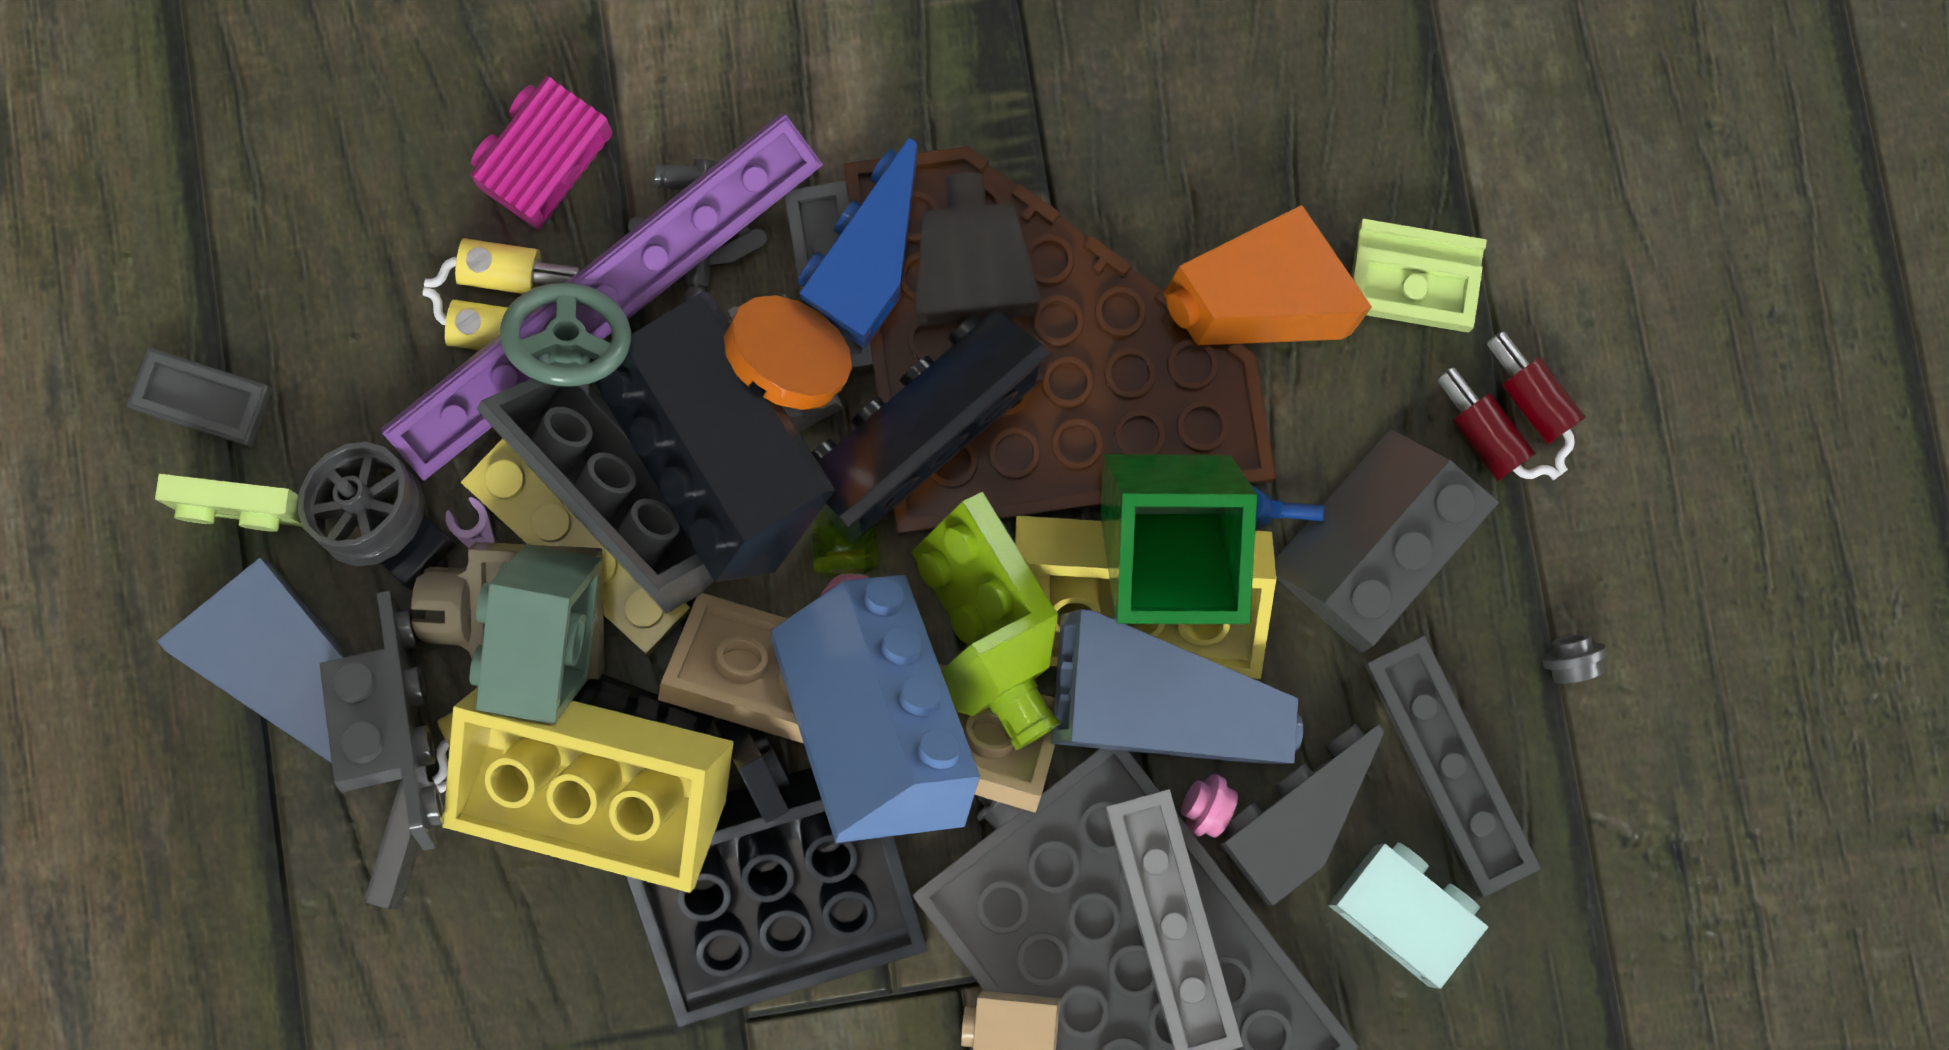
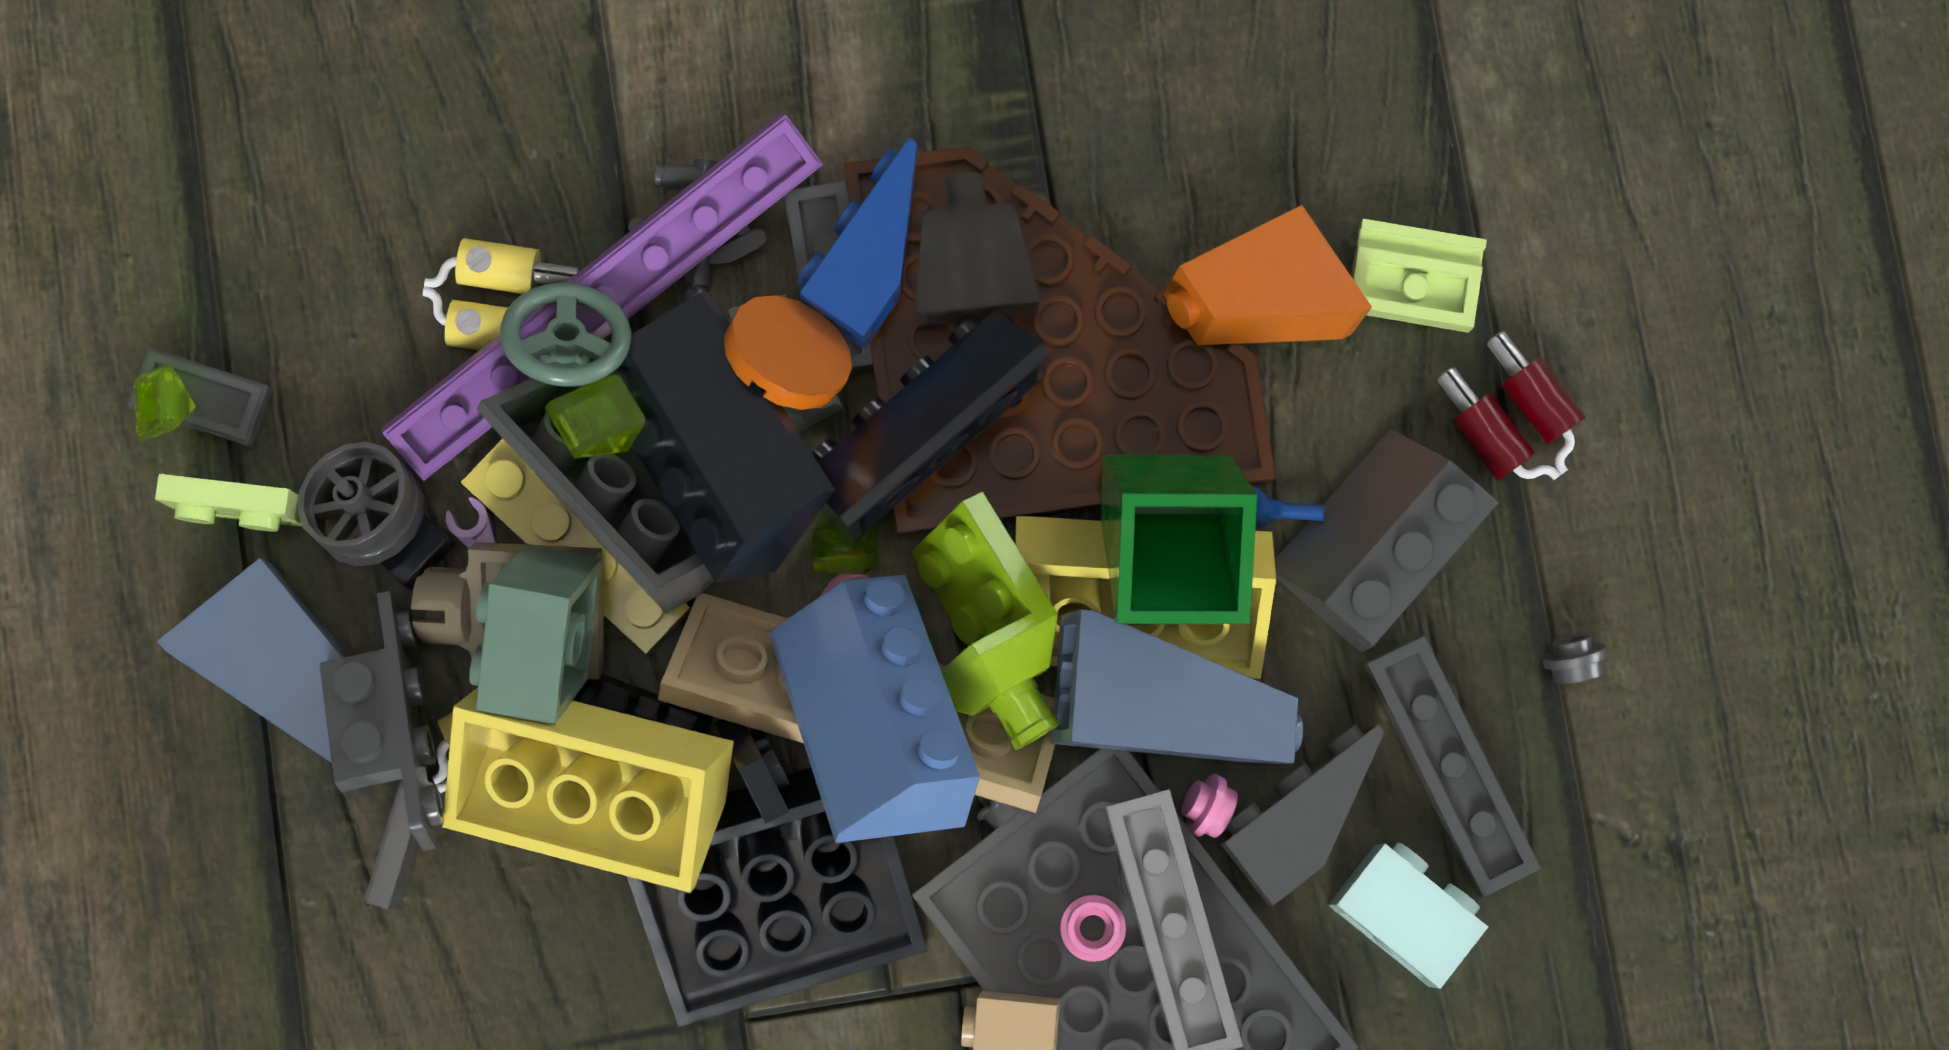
dark pink brick [470,76,613,231] -> none
none -> clear neon green slope [135,366,196,441]
none -> clear neon green slope [545,374,645,458]
none -> bright pink plate [1060,895,1126,962]

